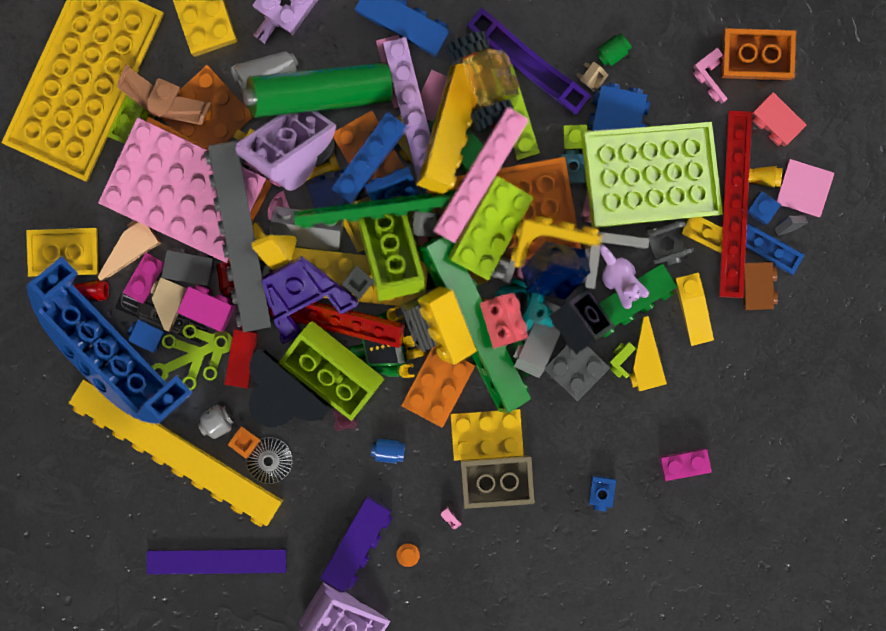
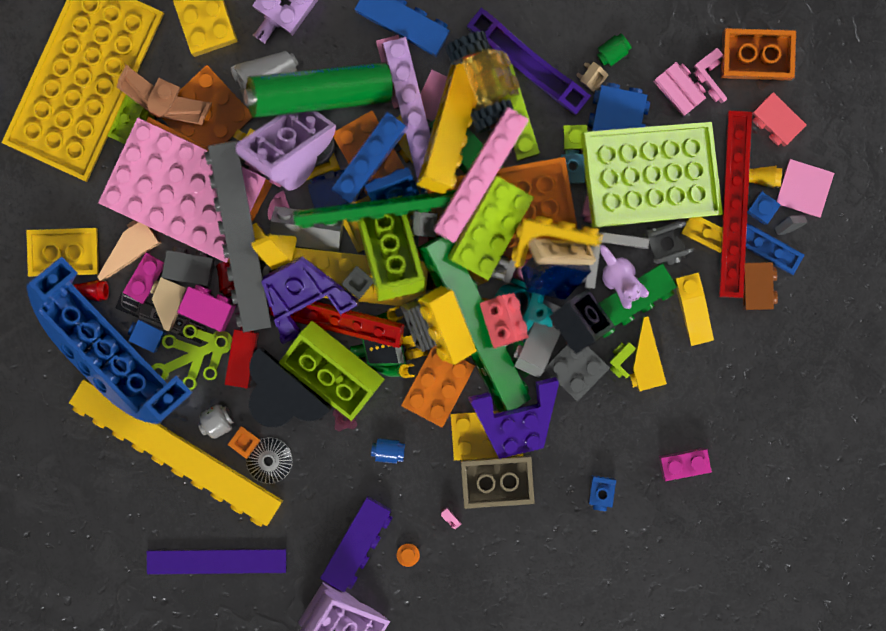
none -> dark purple wing [469,377,559,459]
none -> tan tile [528,239,596,265]
none -> bright pink brick [653,62,706,117]

